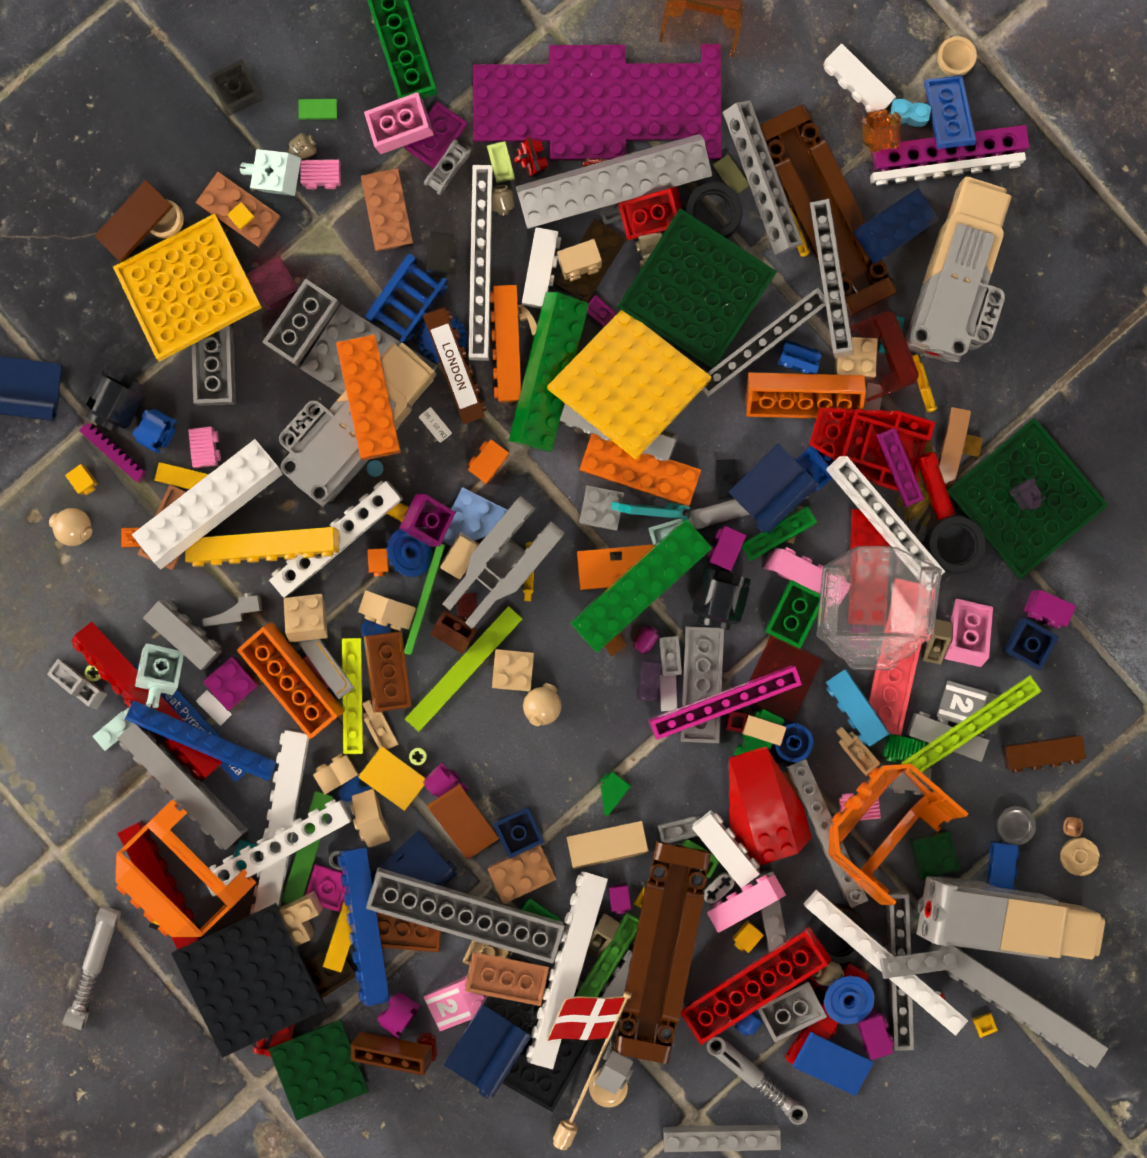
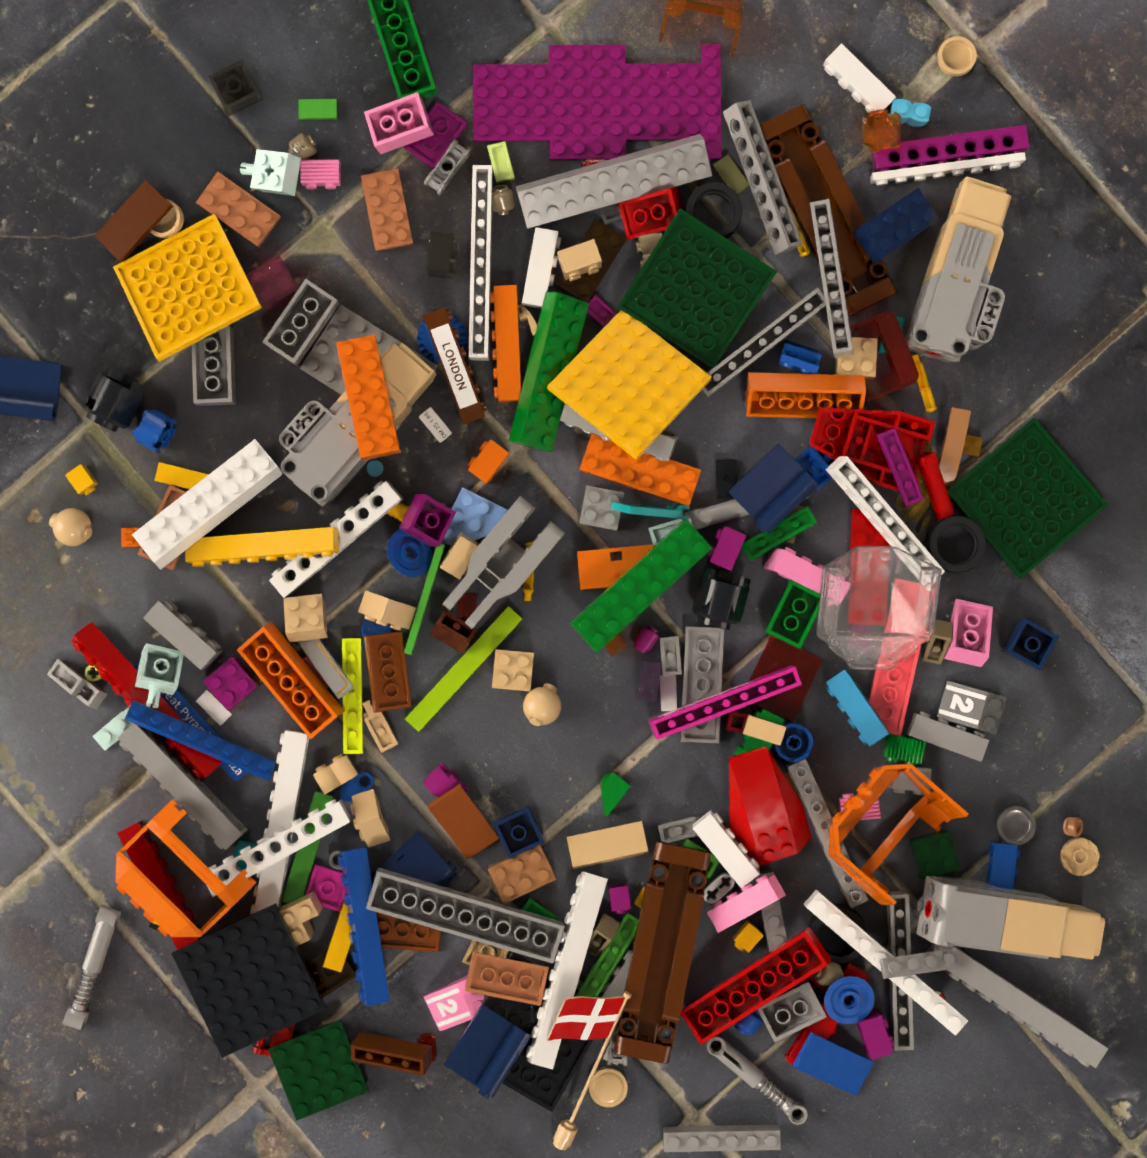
magenta gear [79,423,147,483] -> none
bright pink brick [188,427,221,468] -> none
light grey slope [202,592,263,626] -> none
yellow tile [227,202,255,230] -> none
yellow tile [358,746,425,811] -> none
blue fence [365,254,448,344] -> none
orange brick [368,548,390,576] -> none
magenta brick [377,992,421,1038] -> none
yellowish green bush [409,748,427,765] -> none
red hips [514,137,548,177] -> none
light grey brick [594,1051,633,1094] -> none
tan hinge [835,727,880,776] -> none
white sticker [863,383,884,410] -> none
lime tile [901,675,1042,777] -> none
blue tile [924,75,976,149] -> none
yellow tile [972,1012,998,1038] -> none
reddish brown brick [1002,735,1086,773] -> none
hinge [1009,478,1046,511] -> none
magenta brick [1023,590,1076,629] -> none

